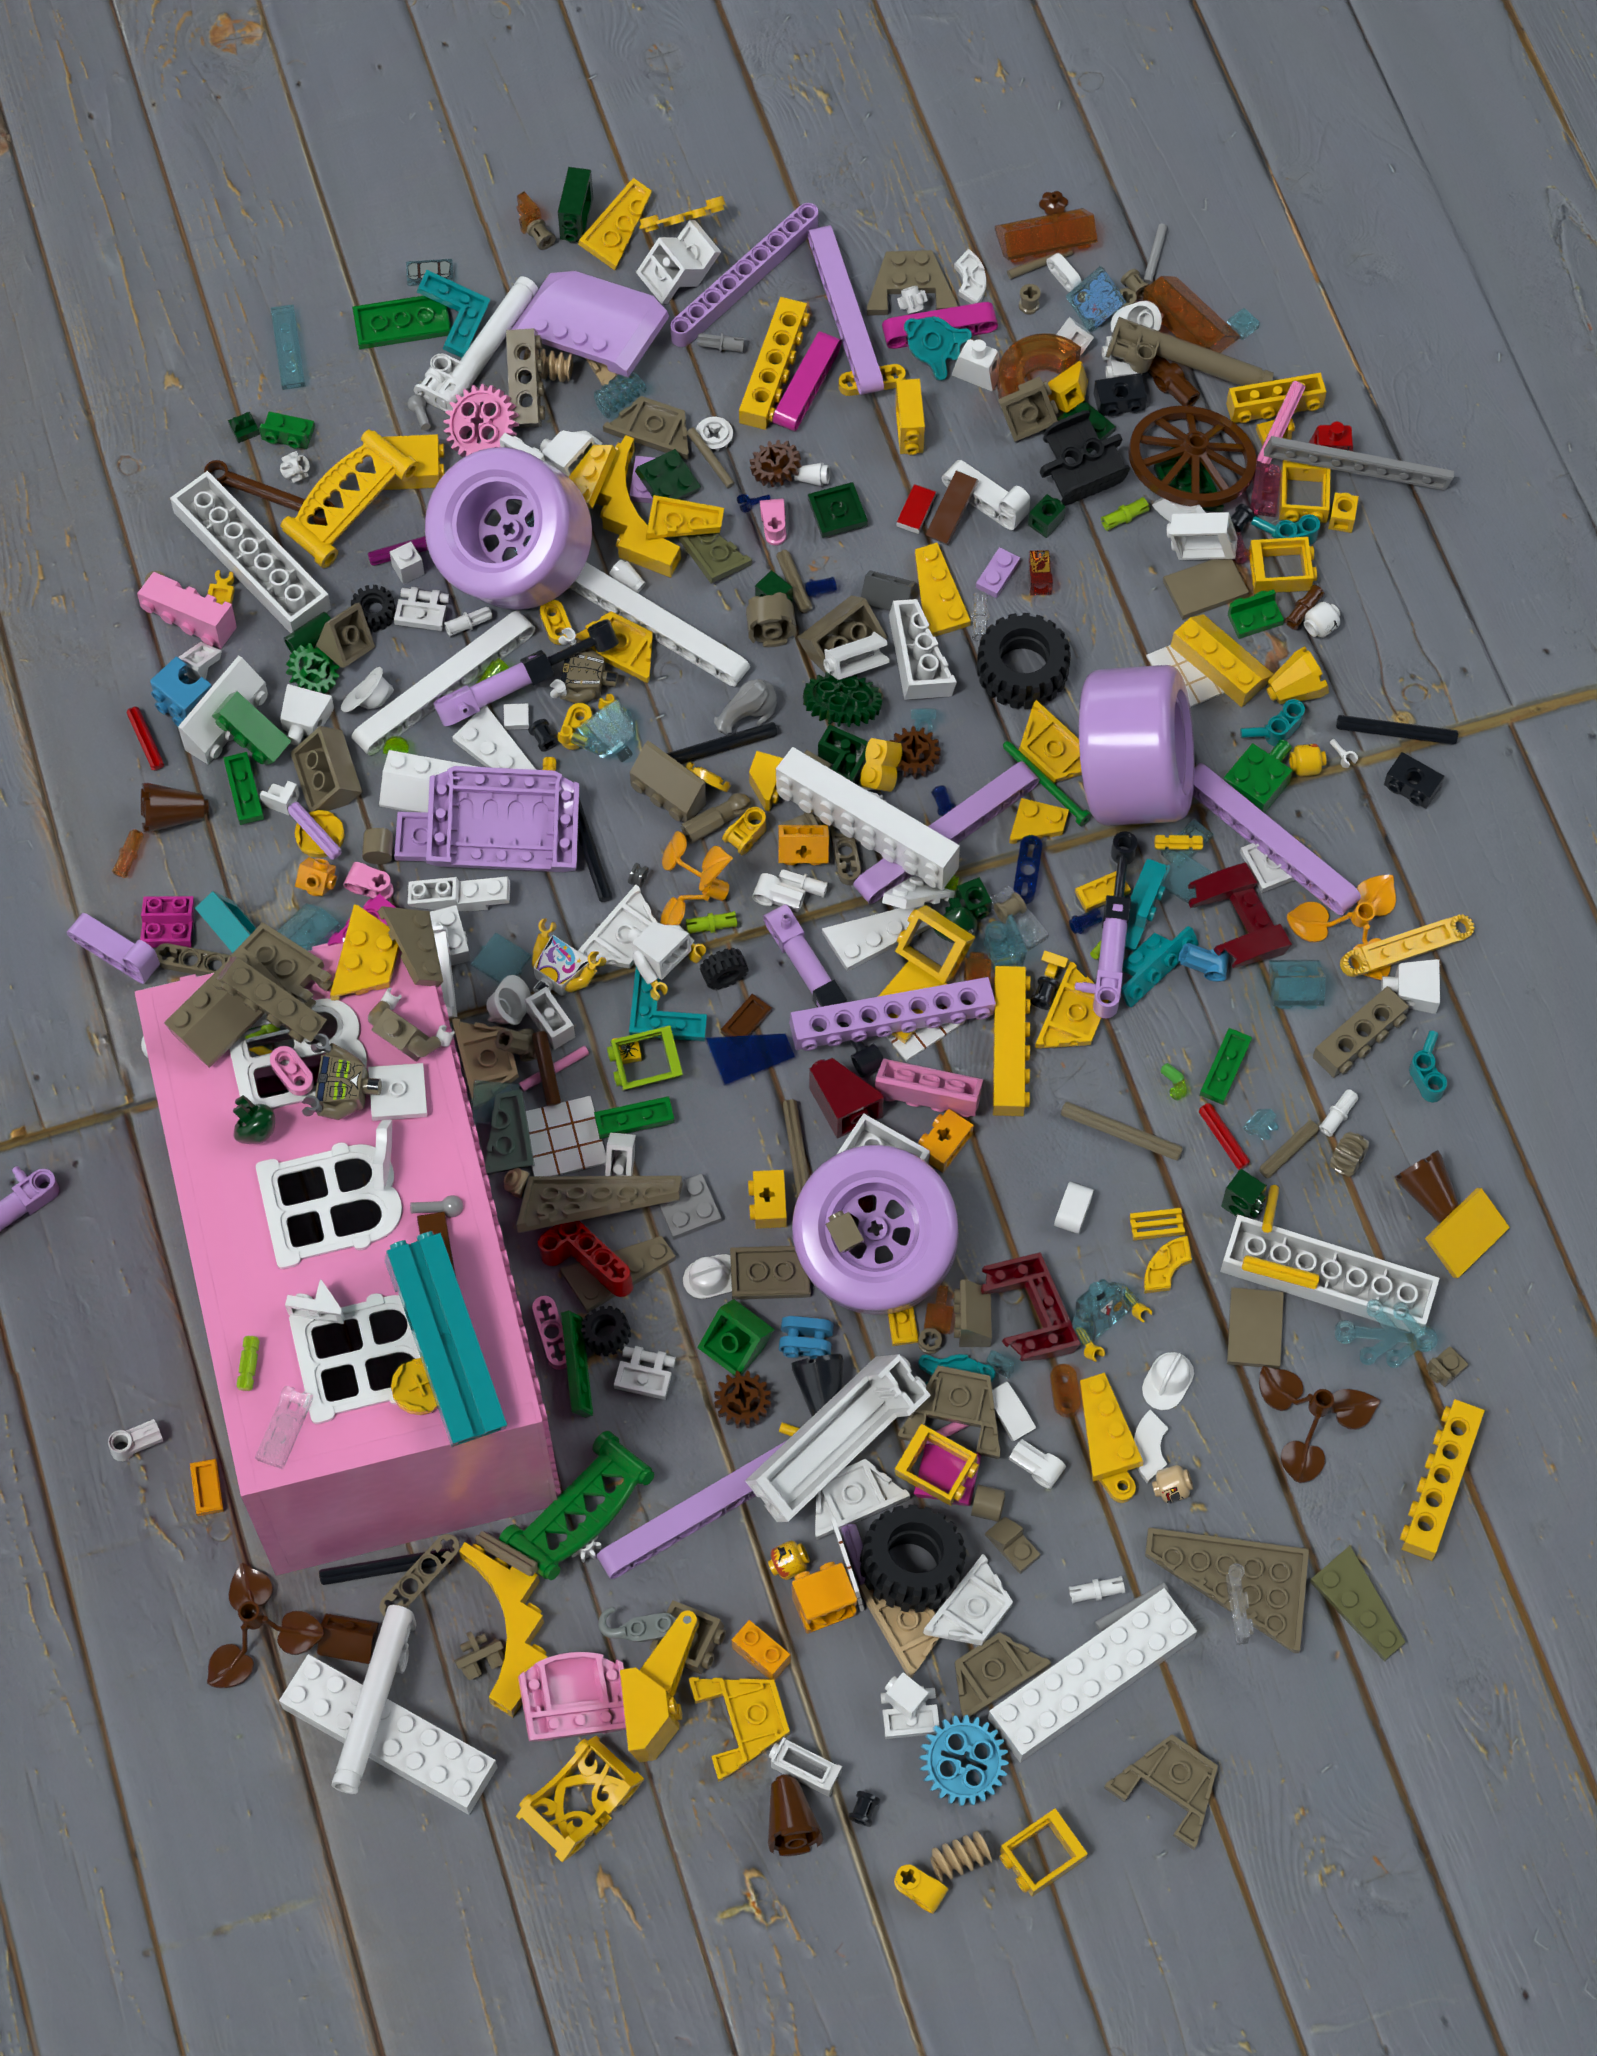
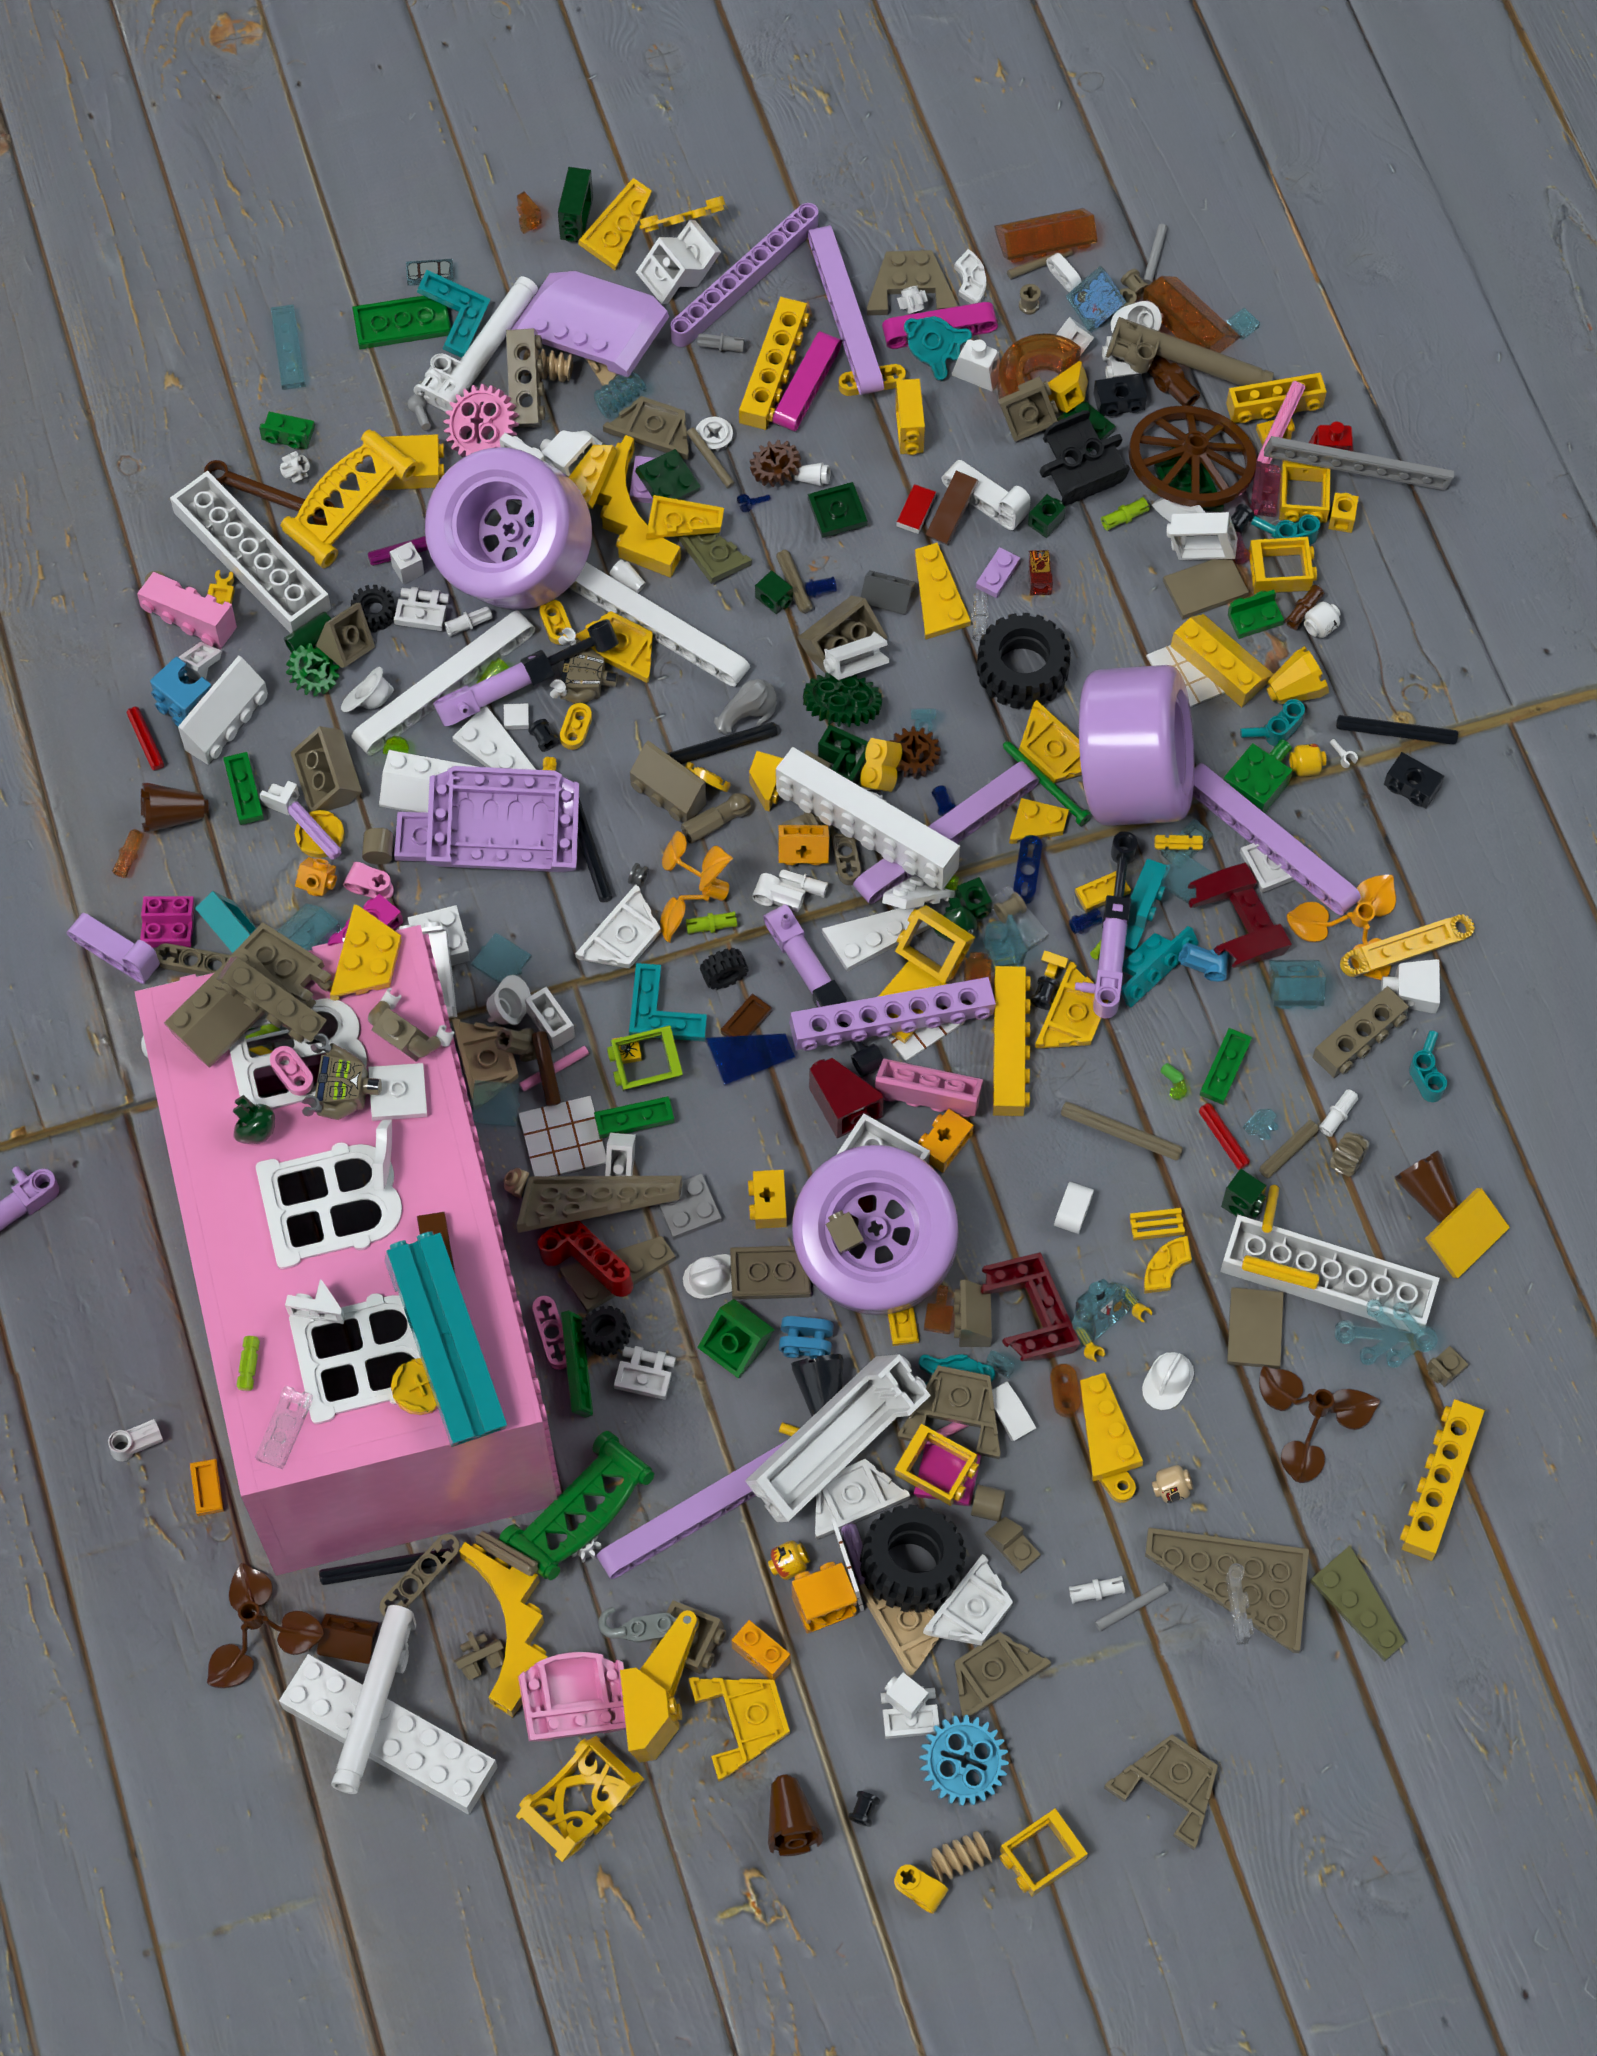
green brick [212,691,291,766] -> none
dark green tile [228,412,260,443] -> none
white torso [280,684,334,745] -> none
dark tan wing [377,906,443,987] -> none
white slope [408,877,510,911] -> none
light grey bar [410,1195,463,1217] -> none
sand green wing [485,1090,535,1175] -> none
dark tan bush [527,219,556,250] -> none
torso [532,918,606,996] -> none
clear light blue torso [557,694,635,763] -> none
white torso [627,922,706,1001] -> none
reddish brown gear [714,1371,771,1429] -> none
yellow piece [722,807,767,855] -> none
dark tan brick [746,592,796,647] -> none
bright pink piece [760,498,786,545] -> none
white window [769,1737,842,1797] -> none
dark tan axle [783,1099,809,1197] -> none
white wedge [889,599,957,700] -> none
dark tan bush [918,1328,942,1355] -> none
white brick [988,1588,1197,1763] -> none
white piece [1009,1439,1066,1489] -> none
reddish brown plant [1039,191,1068,216] -> none
white tile [1134,1410,1168,1484] -> none

